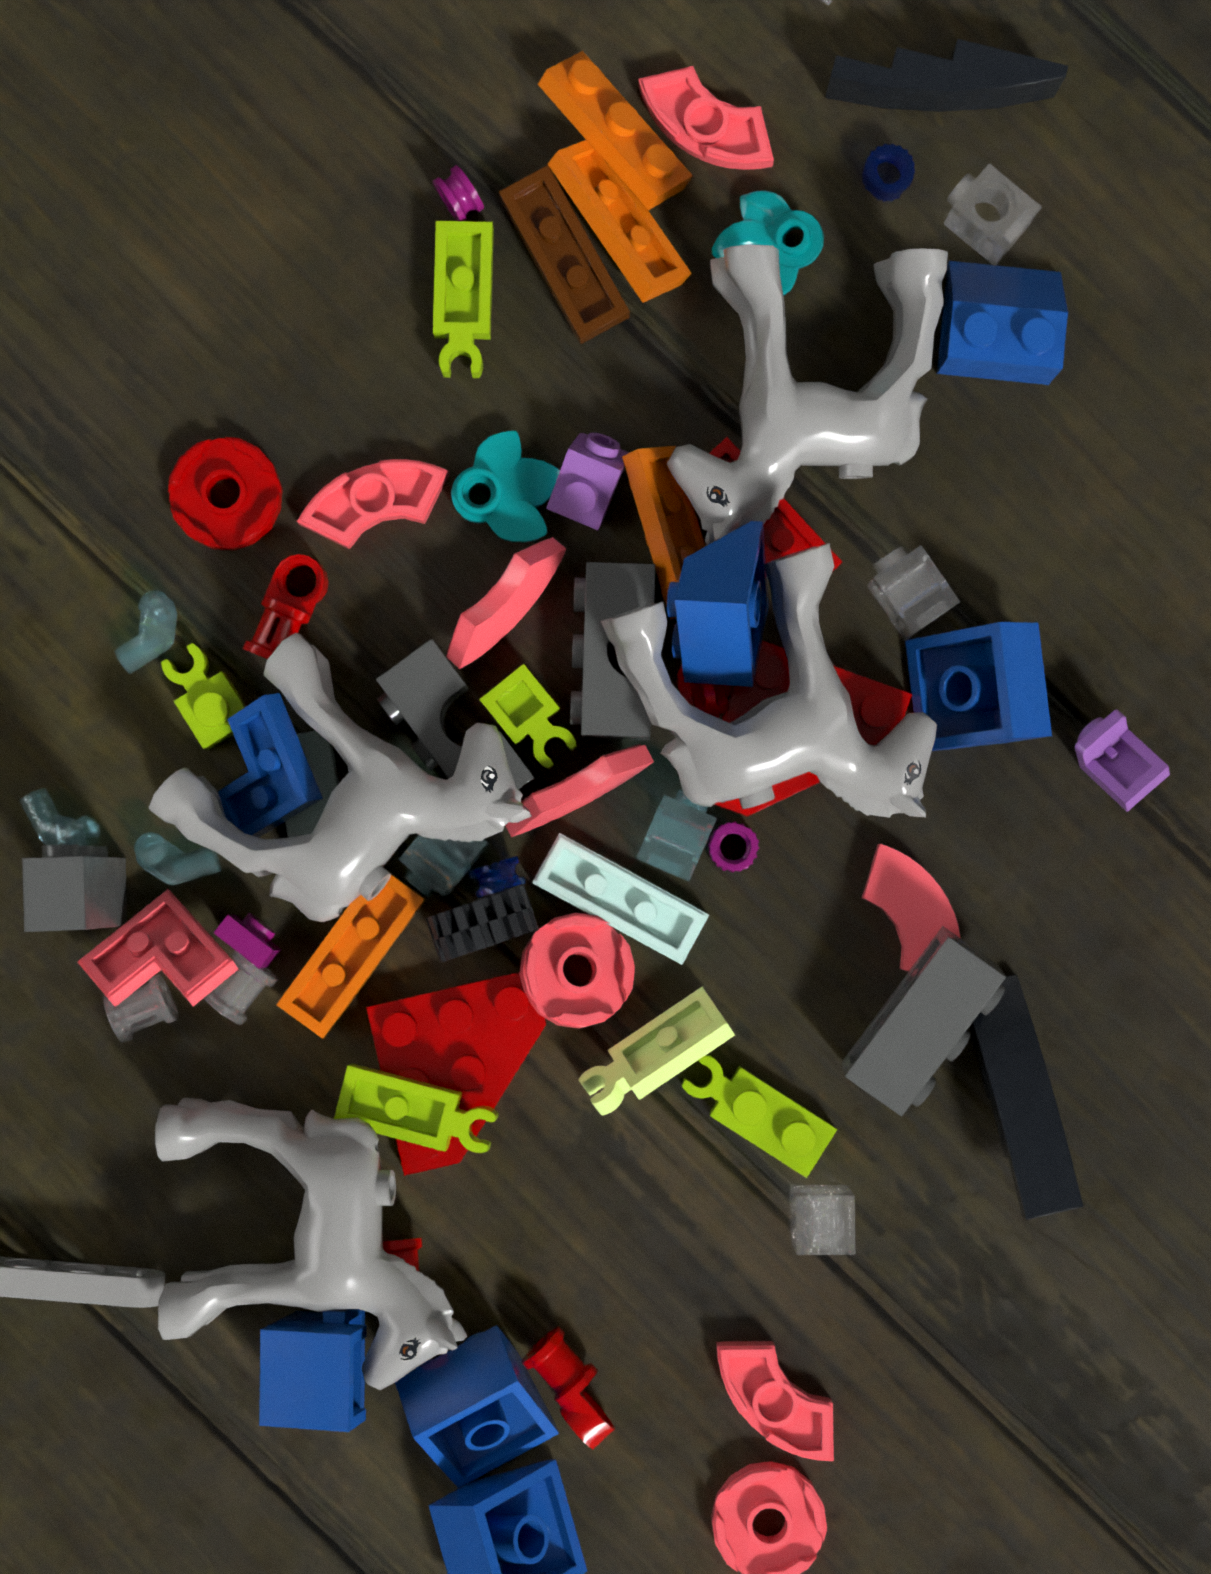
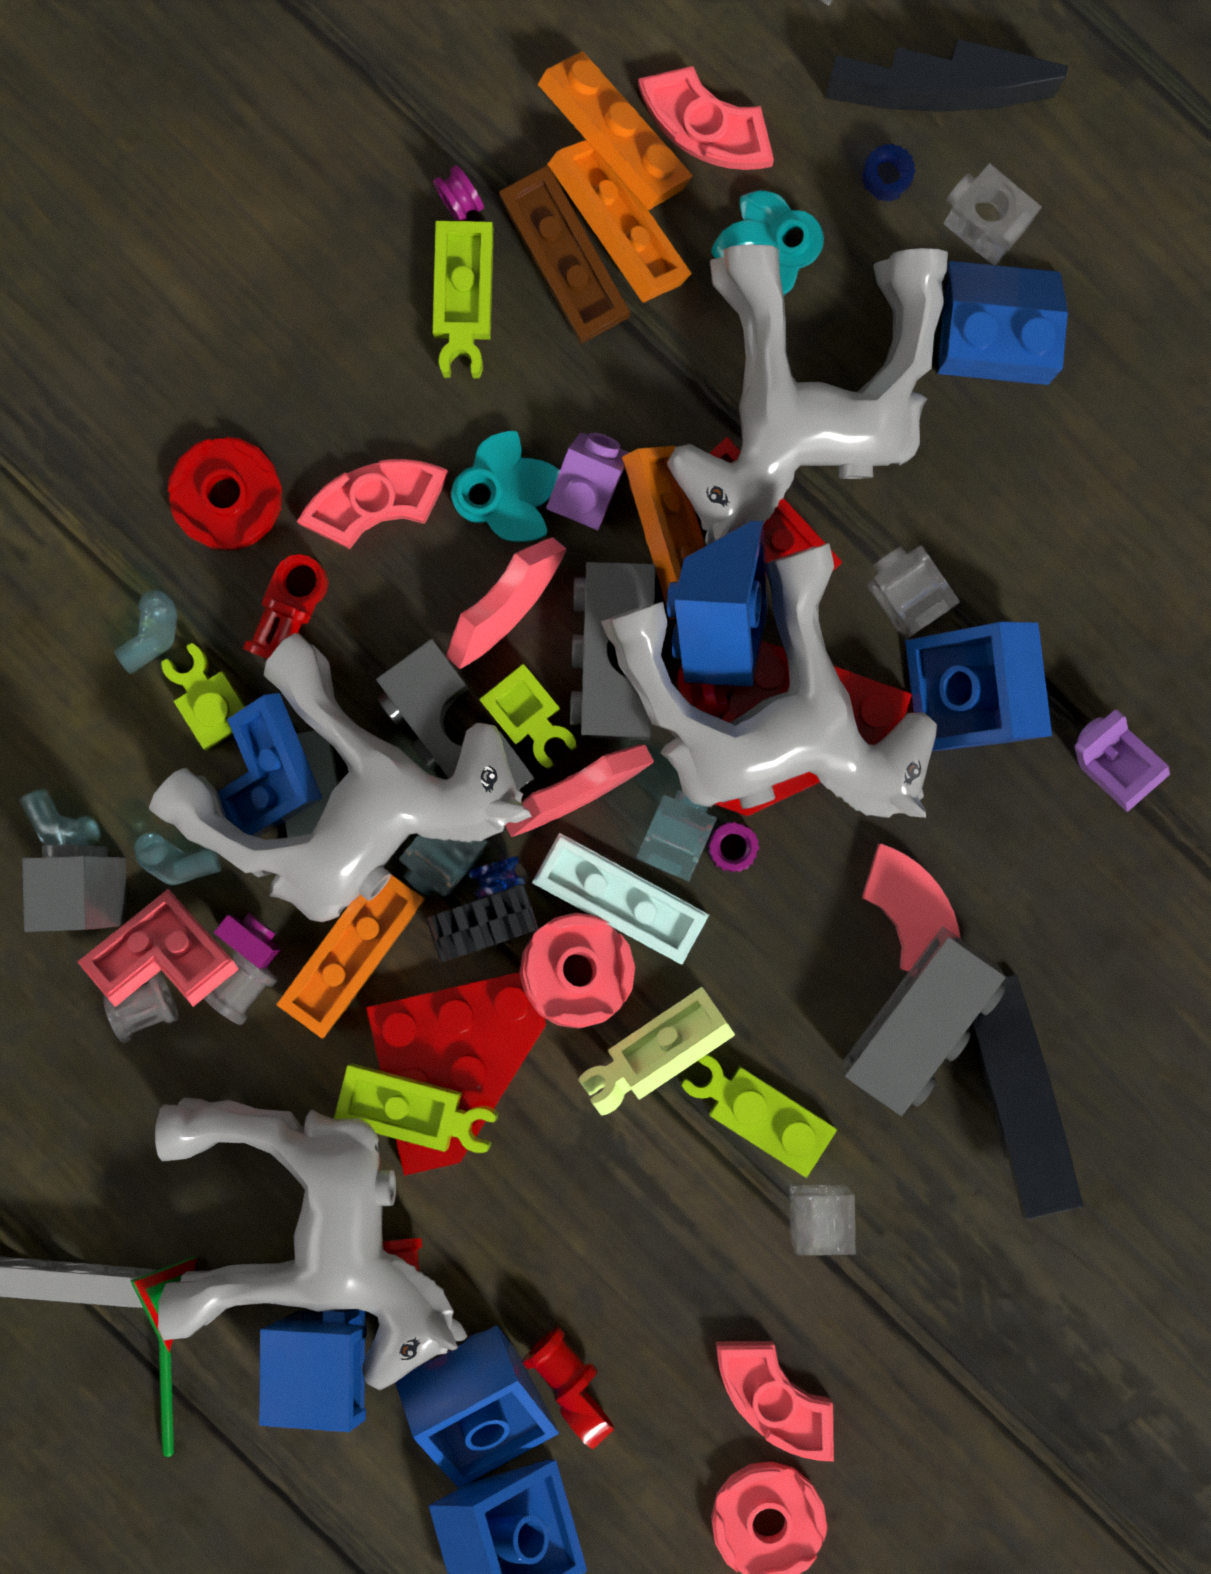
none -> green piece [130,1256,198,1457]

